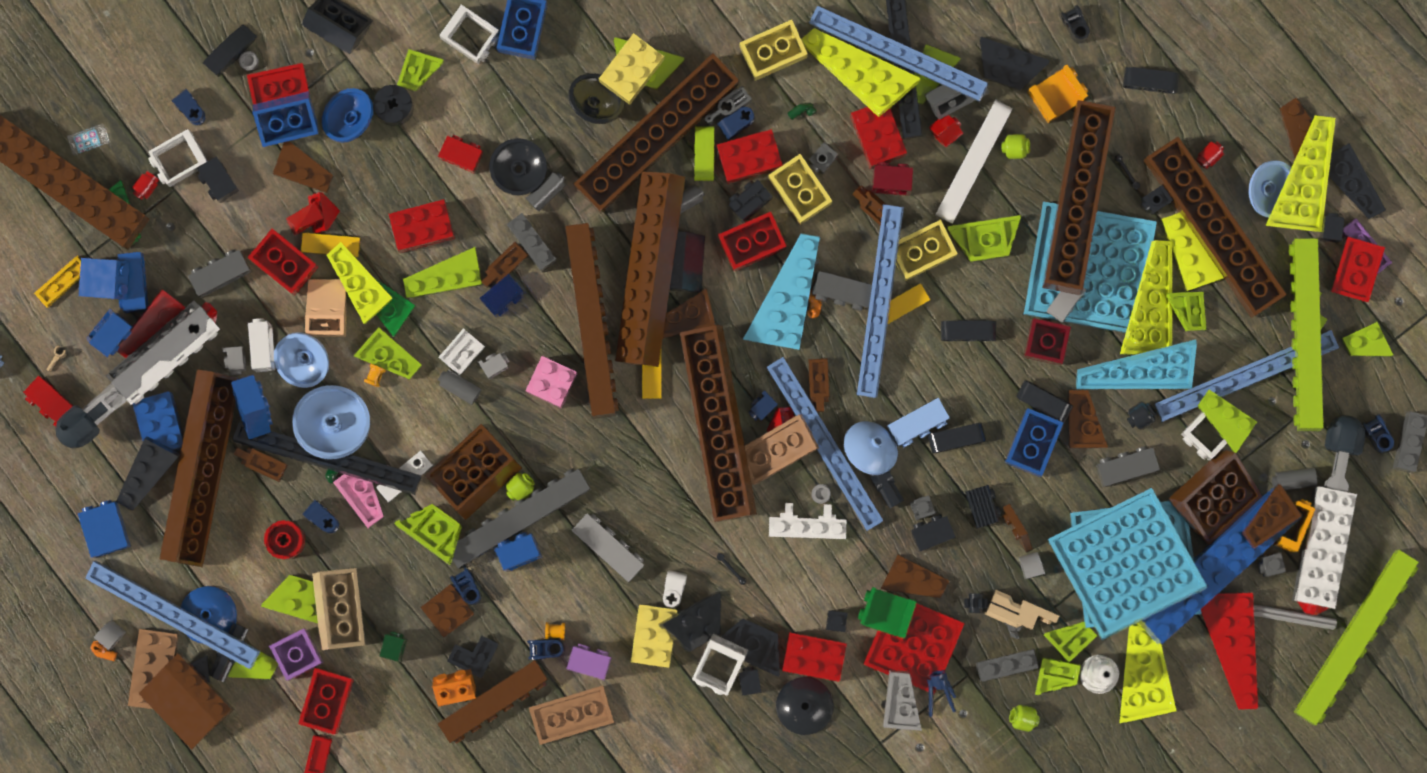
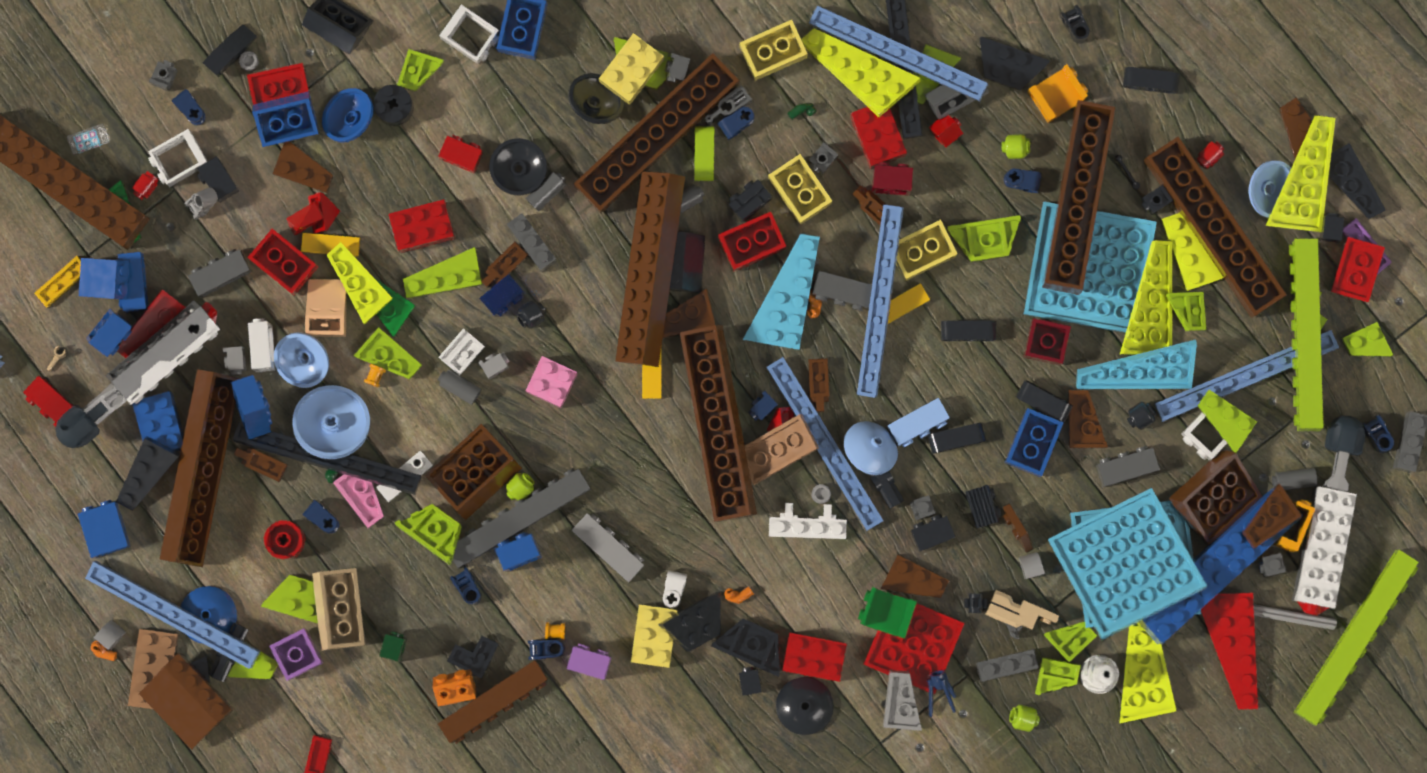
red brick [298,668,354,735] -> none
reddish brown plate [420,584,474,638] -> none
medium nougat plate [529,685,614,745] -> none
reddish brown brick [565,223,619,419] -> none
white window [692,634,748,696] -> none
red brick [717,129,783,184] -> none
black hinge [717,553,746,585] -> none
black brick [825,610,848,632] -> none
white beam [936,100,1013,223] -> none
light grey slope [1047,287,1086,322] -> none
none -> dark grey brick [149,60,178,91]
none -> light grey piece [185,187,218,220]
none -> black head [516,301,546,329]
none -> dark grey brick [665,53,690,83]
none -> orange arm [724,586,754,604]
none -> dark blue piece [1004,168,1042,193]

